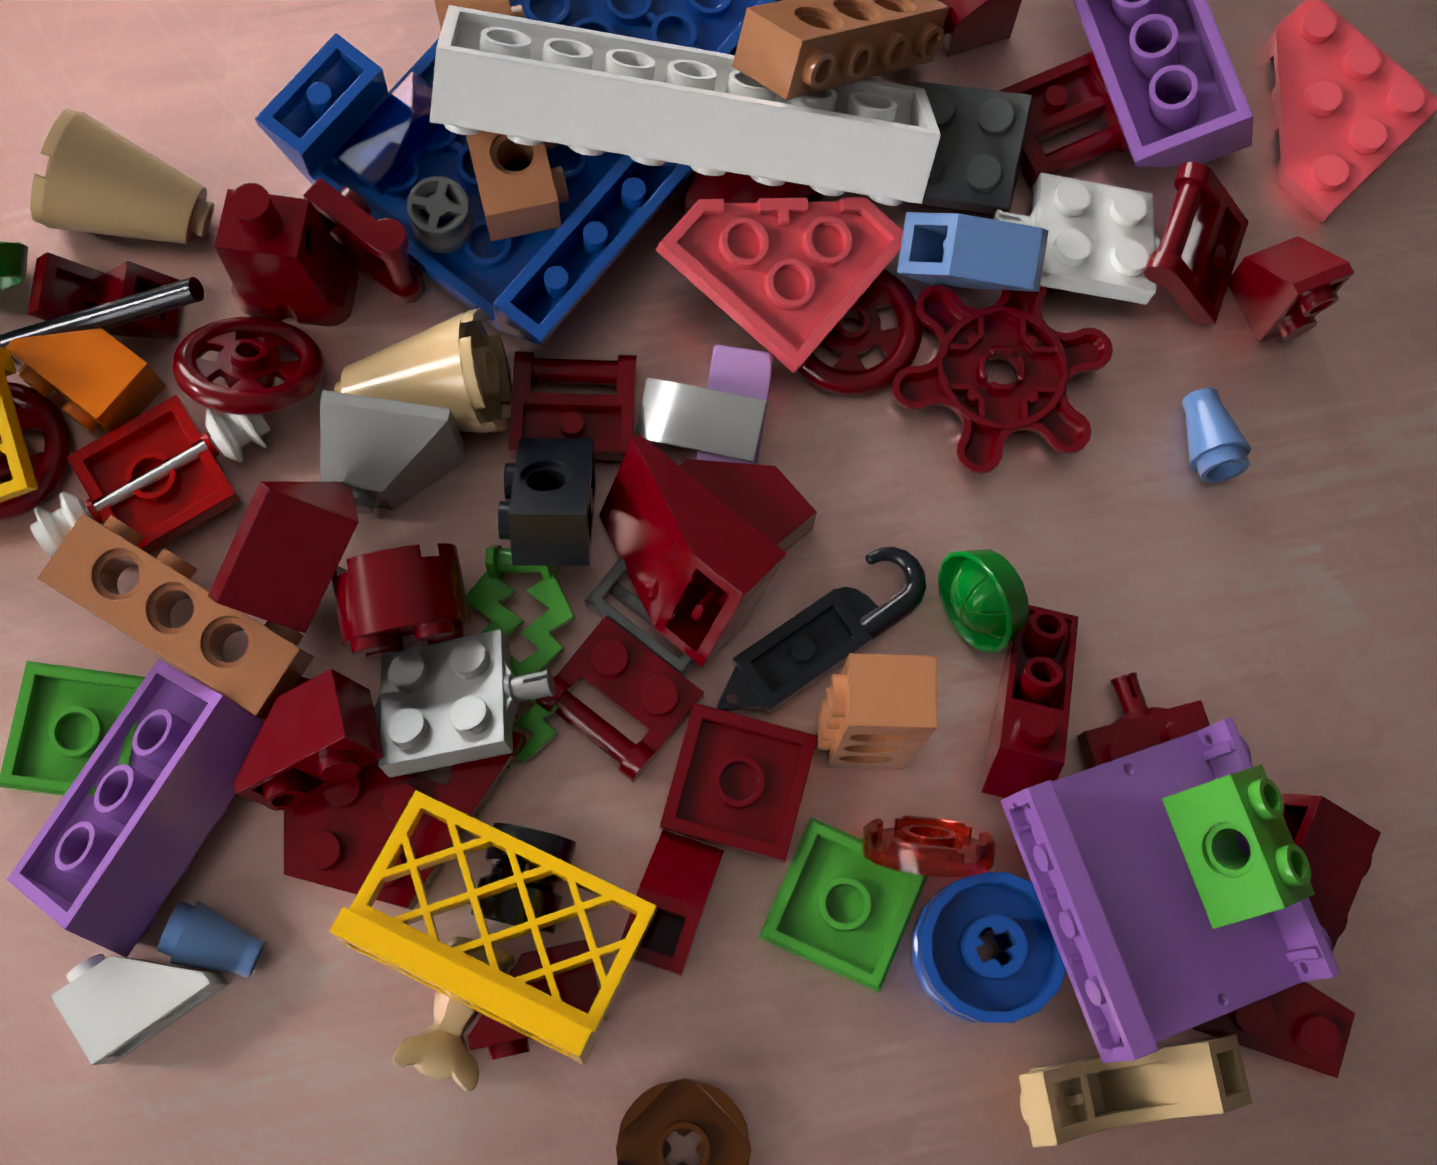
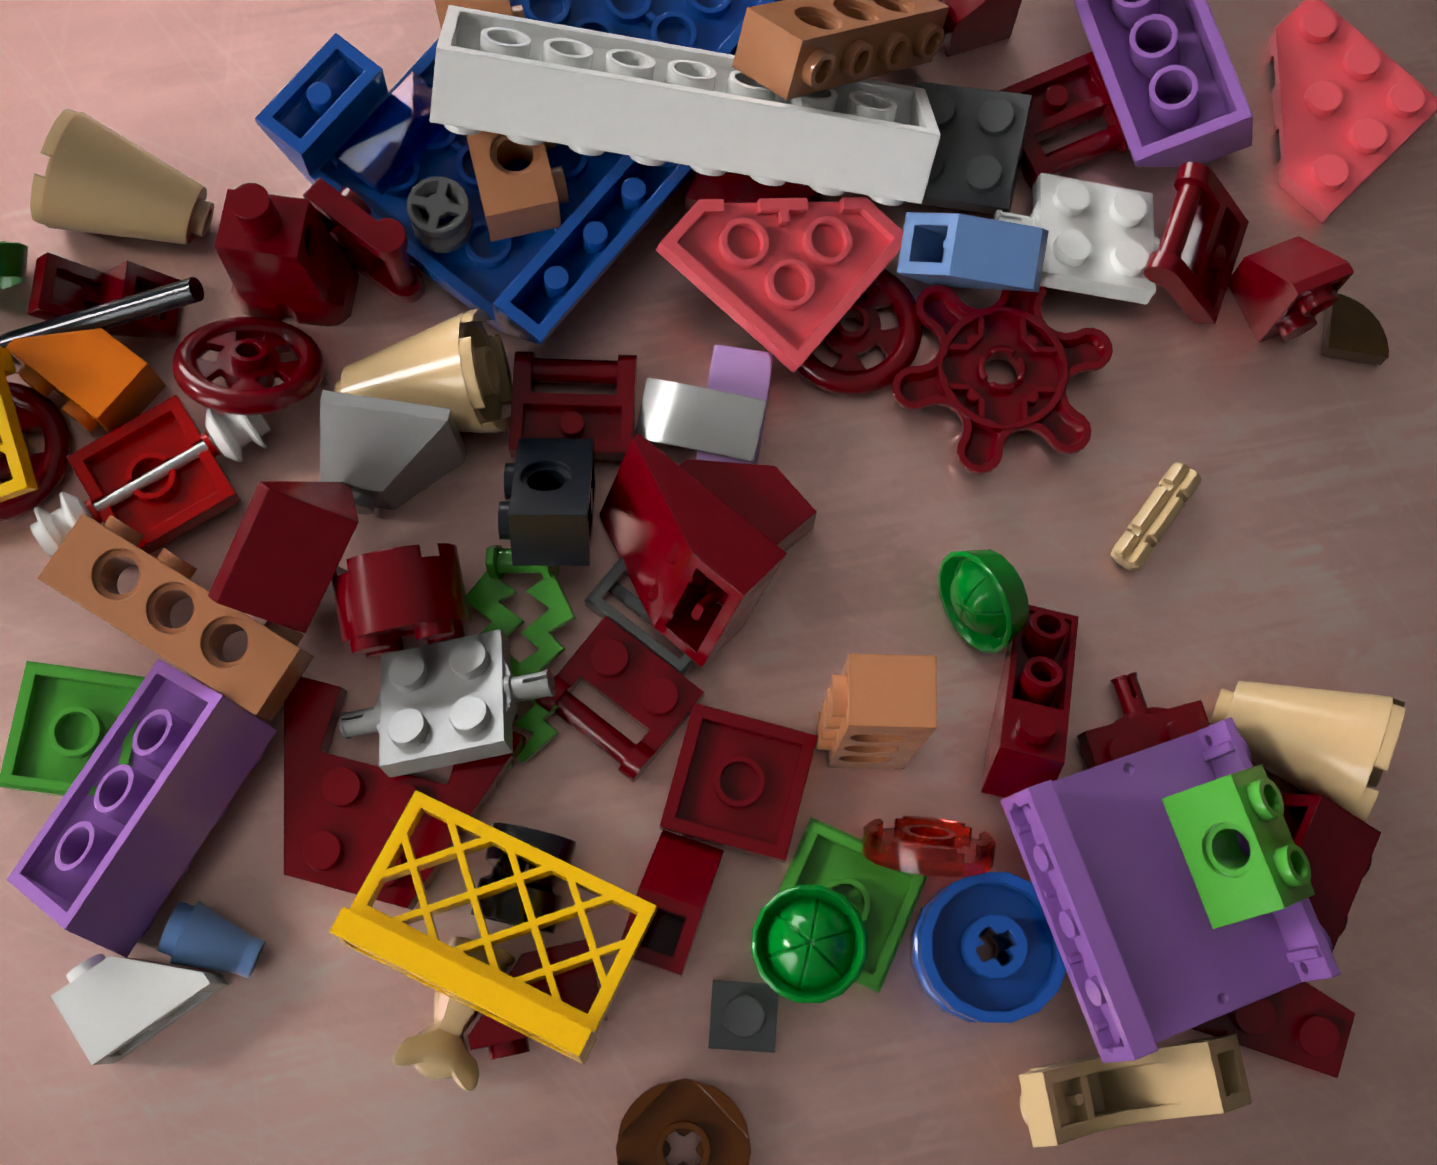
dark red slope [234,668,384,811] -> none
black plate [717,547,927,714] -> none
medium blue cone [1182,388,1251,483] -> none
none -> dark grey plate [708,980,778,1053]
none -> green hat [751,885,868,1003]
none -> tan axle [1111,462,1201,572]
none -> tan cone [1210,680,1406,822]
none -> dark brown tile [1321,293,1389,365]

